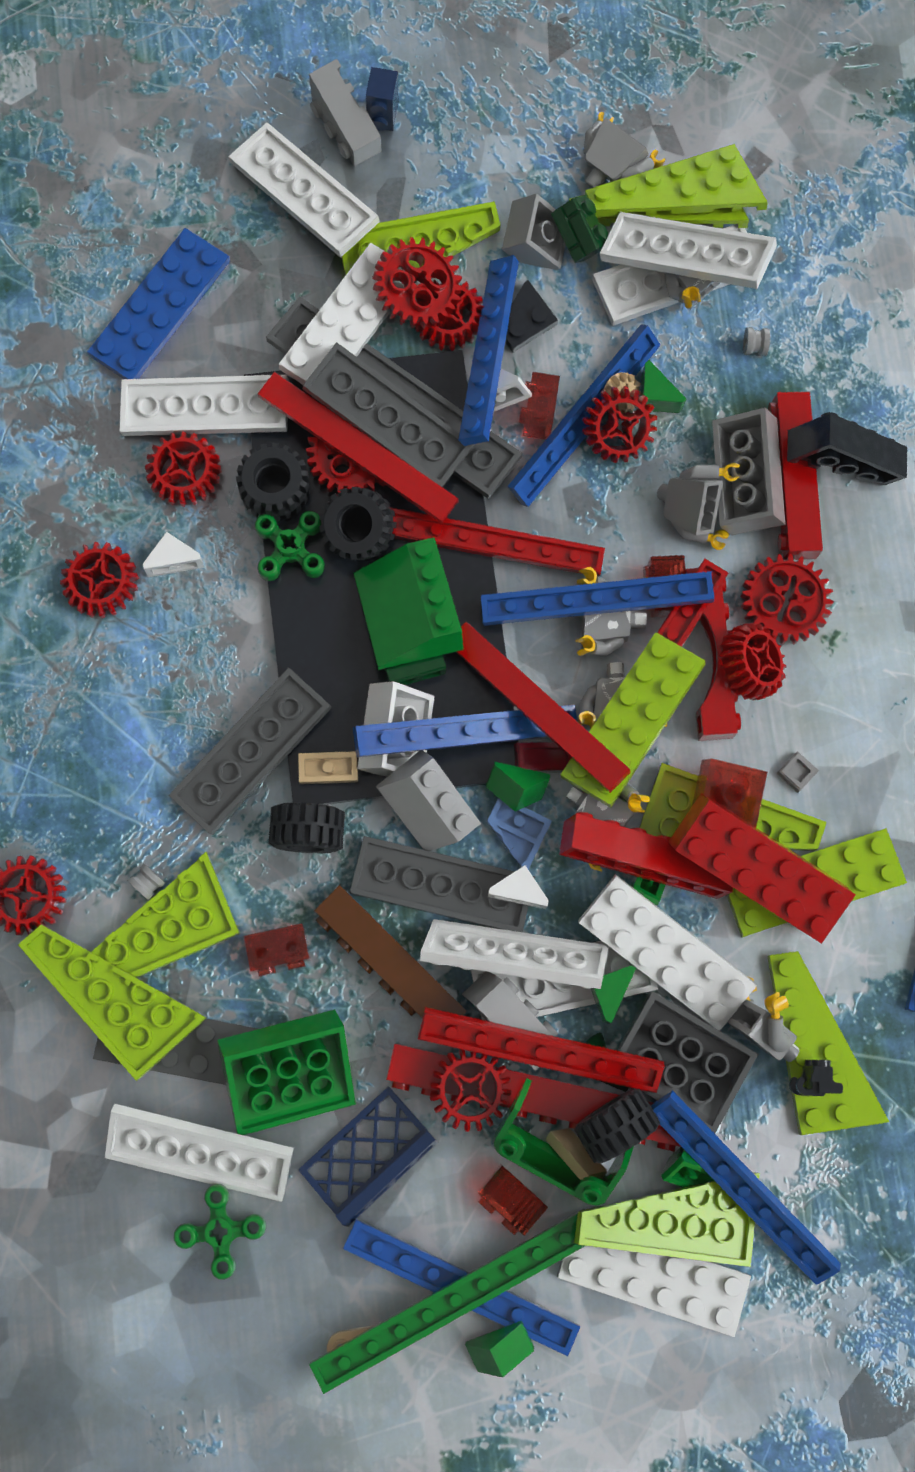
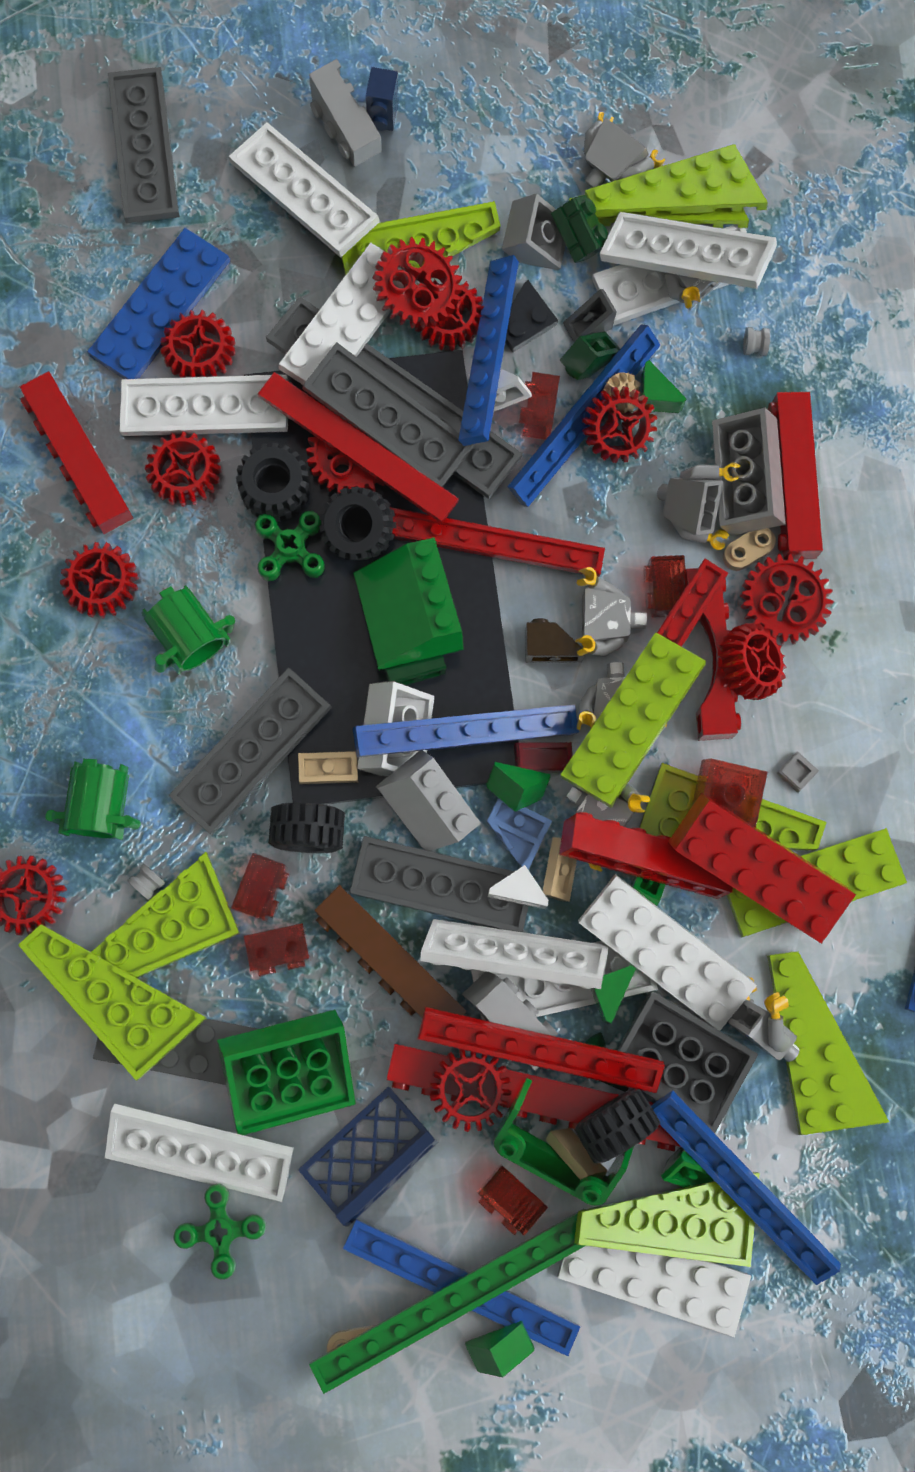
white slope [143,532,204,577] -> none
red tile [456,622,631,793] -> none
blue plate [481,571,714,626] -> none
black wedge [787,412,907,485] -> none
black piece [789,1060,843,1096] -> none
none -> red brick [19,371,134,534]
none -> green container [45,758,141,840]
none -> dark grey plate [108,67,180,223]
none -> green container [141,585,235,675]
none -> red gear [160,309,236,378]
none -> clear red brick [231,853,290,922]
none -> dark brown slope [525,618,585,663]
none -> tan plate [543,837,577,902]
none -> dark green slope [560,331,620,380]
none -> dark grey slope [563,289,617,342]
none -> tan plate [723,528,776,571]

